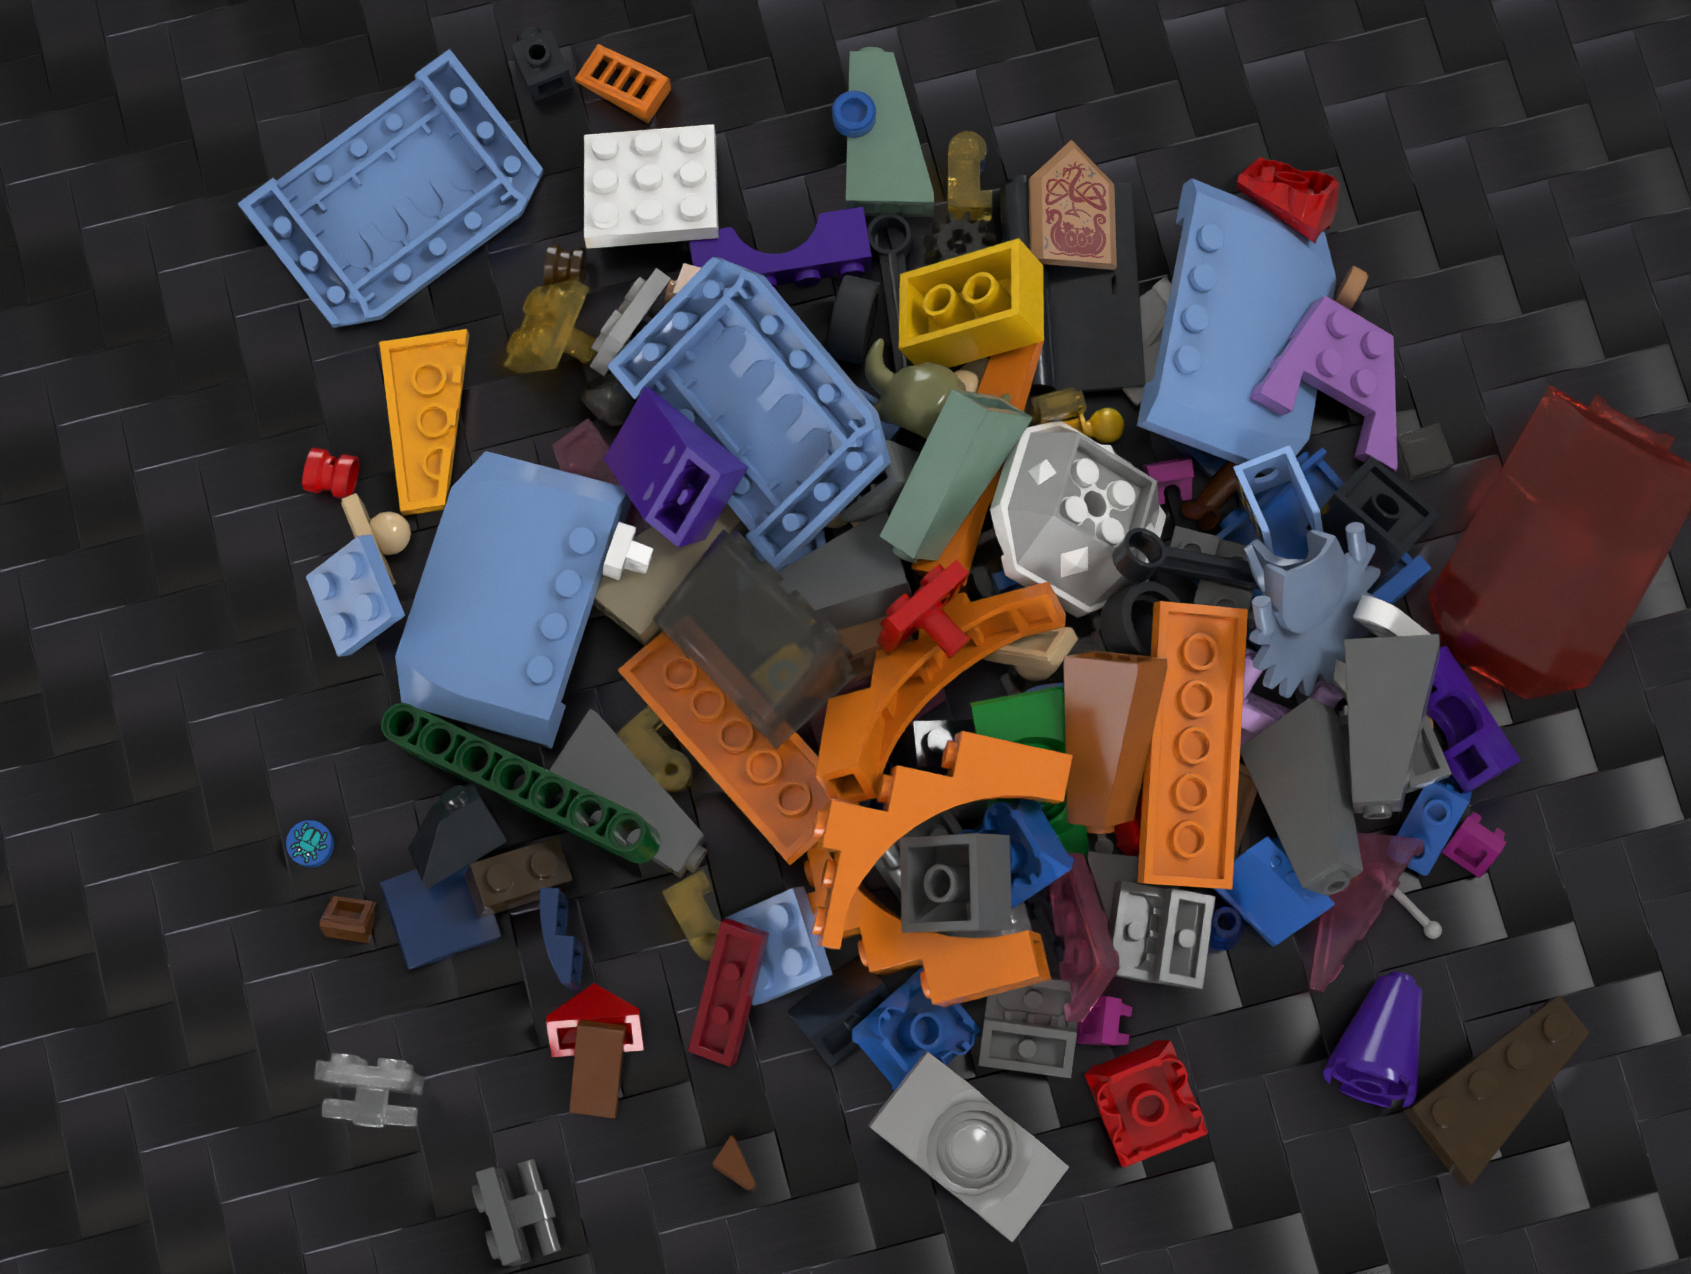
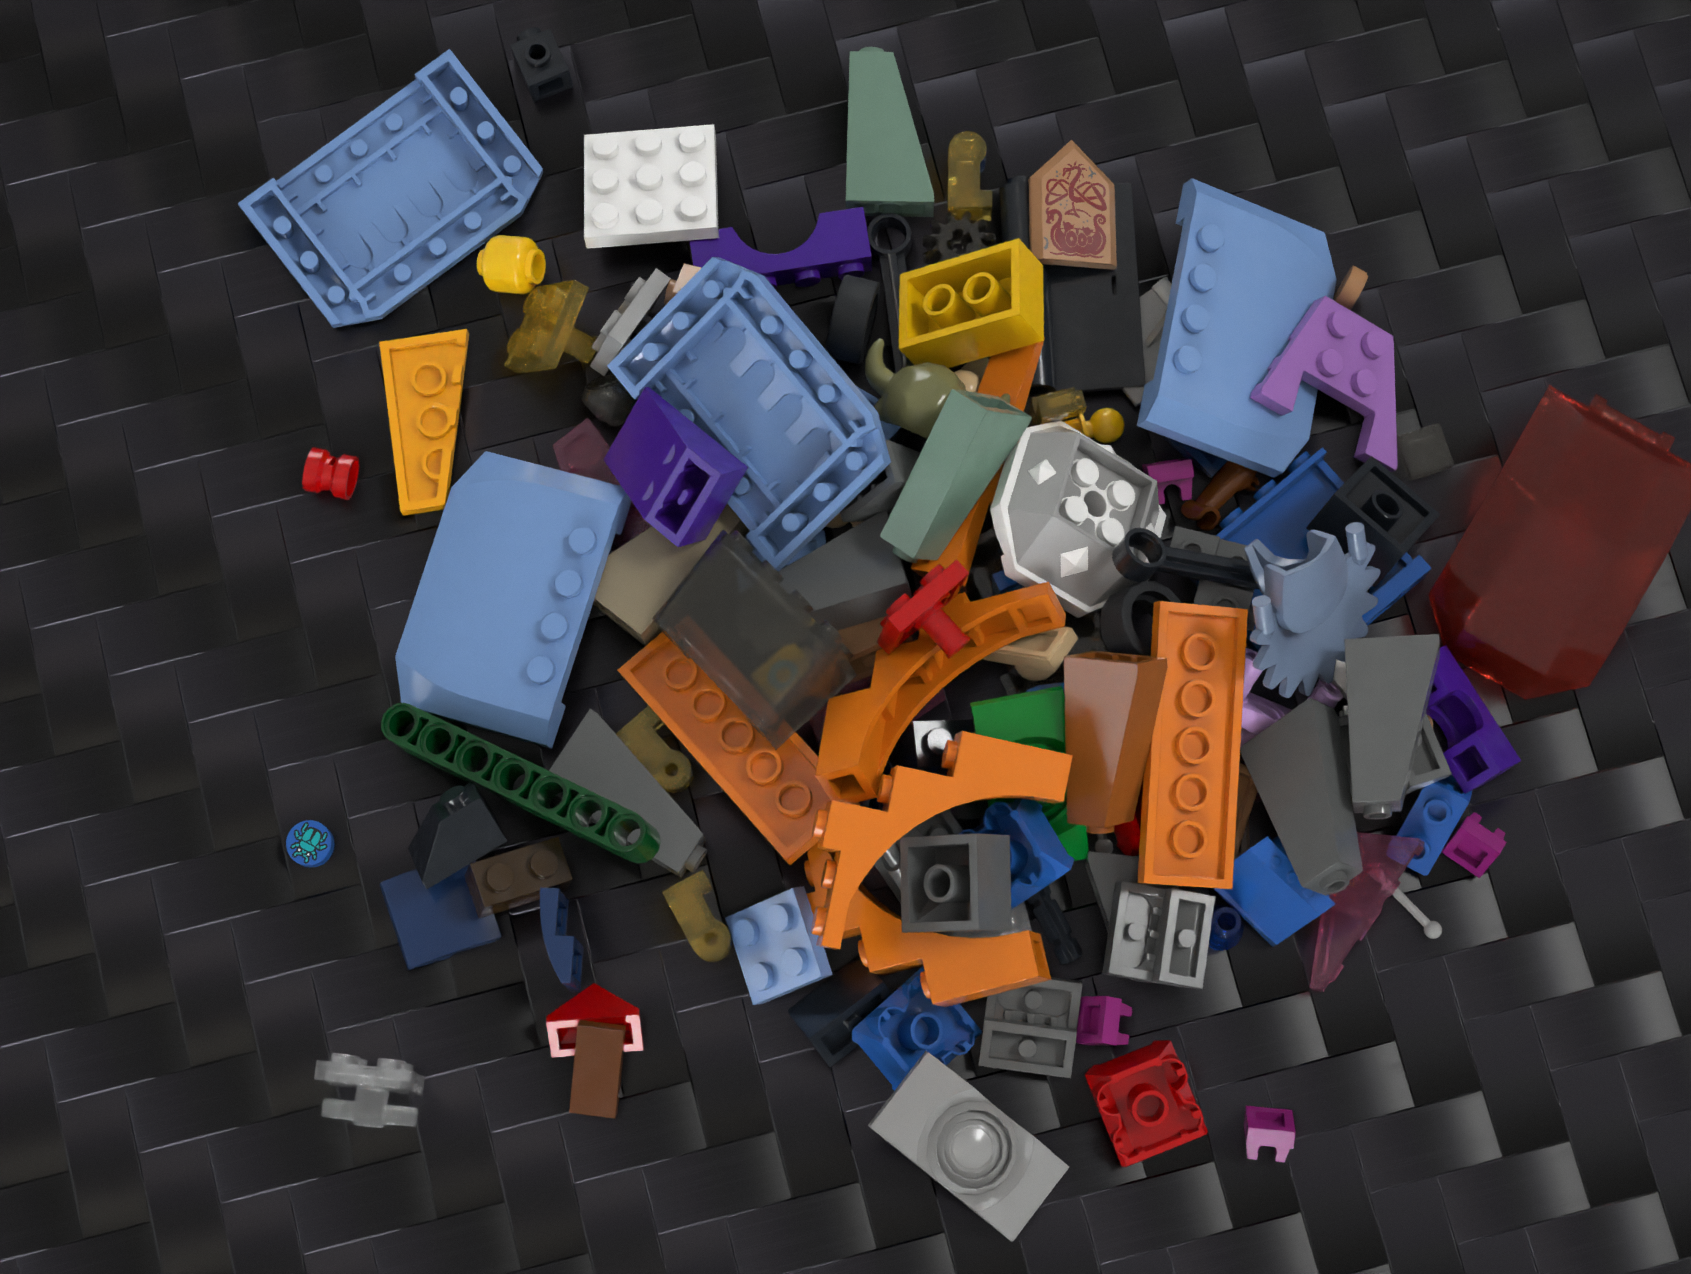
medium blue plate [306,534,405,657] -> none
reddish brown slope [320,895,376,943] -> none
tan tile [341,493,411,585] -> none
dark grey plate [472,1159,561,1266] -> none
dark brown wheel [544,244,587,291] -> none
orange slope [575,44,671,124] -> none
white tile [602,522,653,581] -> none
dark red plate [688,918,769,1067] -> none
reddish brown slope [712,1135,757,1192] -> none
blue tile [832,90,876,138] -> none
clear pink wing [1049,853,1120,1022] -> none
light blue piece [1233,445,1323,554] -> none
red slope [1237,157,1340,244] -> none
dark purple cone [1323,971,1422,1108] -> none
white beam [1353,595,1430,637] -> none
dark brown wedge [1403,995,1589,1187] -> none
none -> yellow head [477,235,546,294]
none -> magenta tile [1244,1106,1296,1162]

